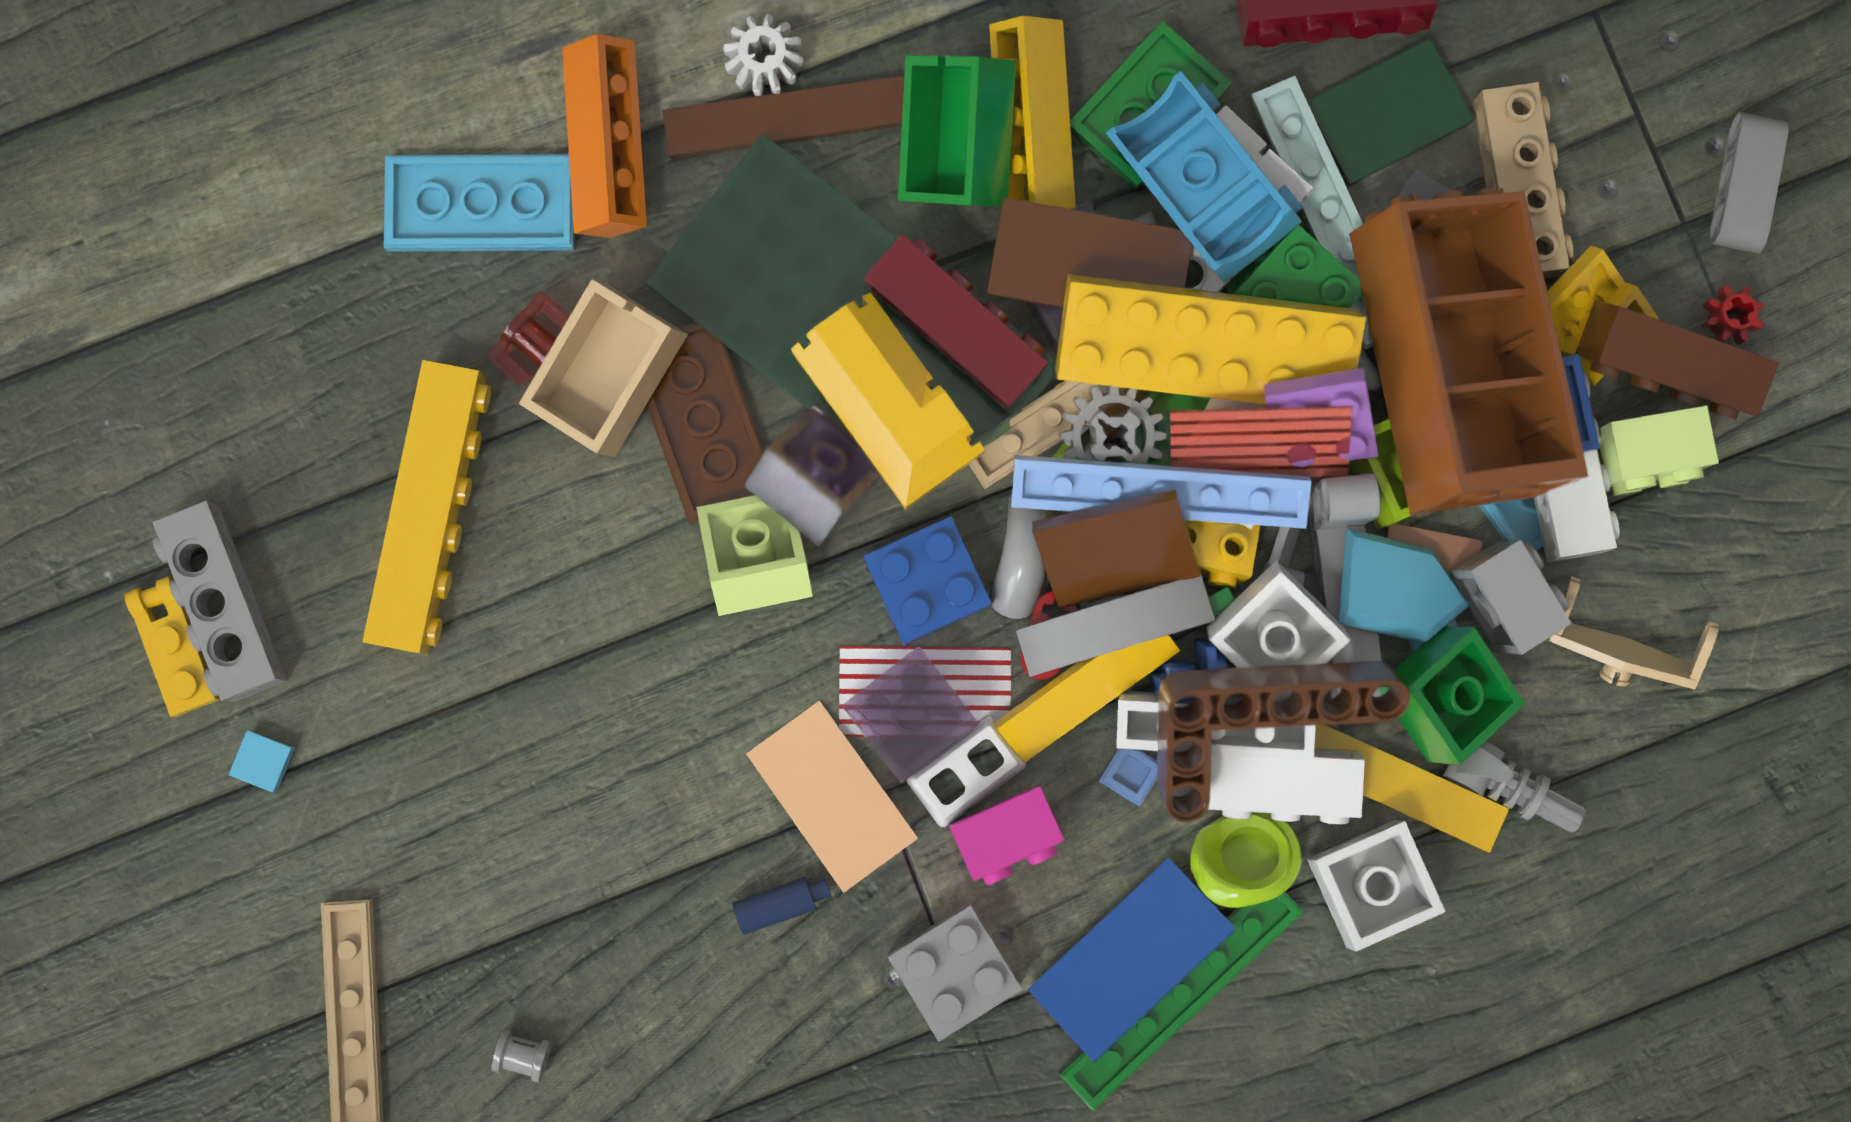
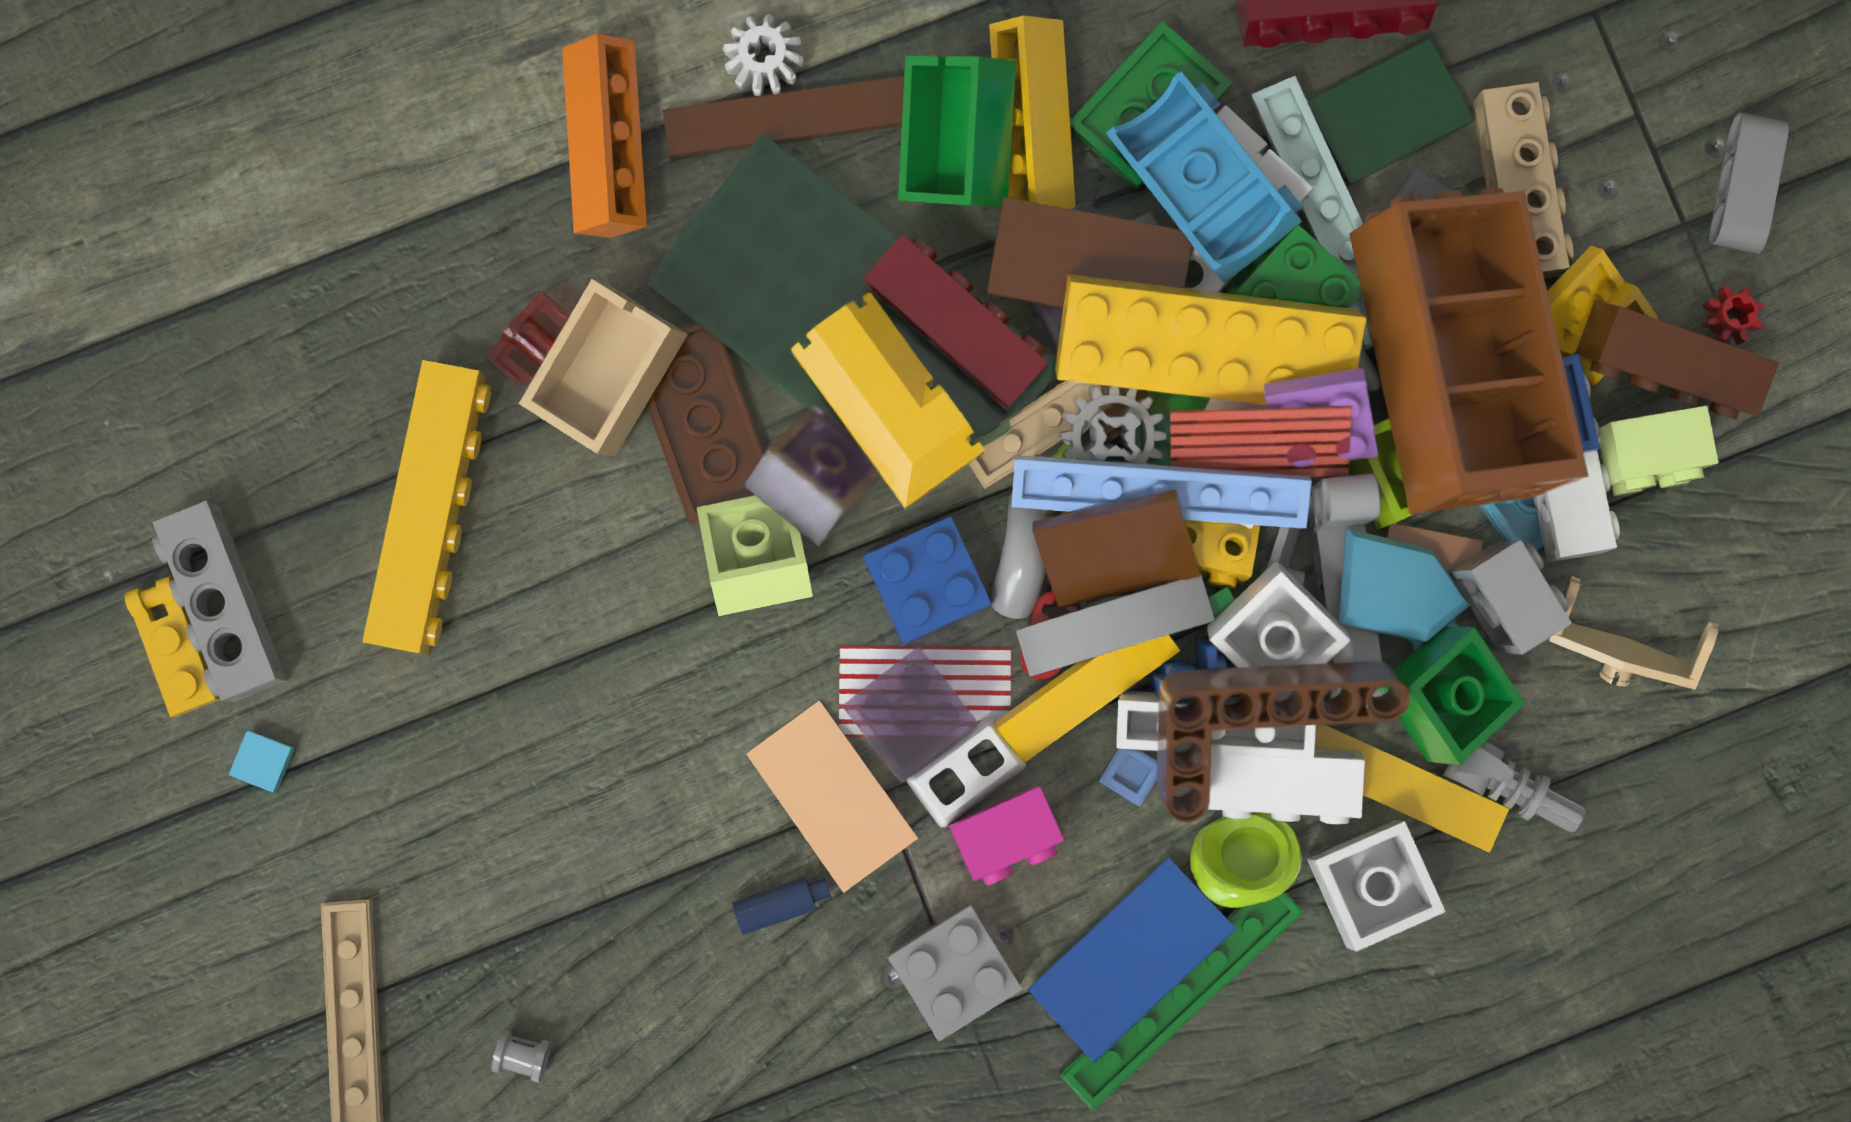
medium azure tile [384,154,575,251] -> none

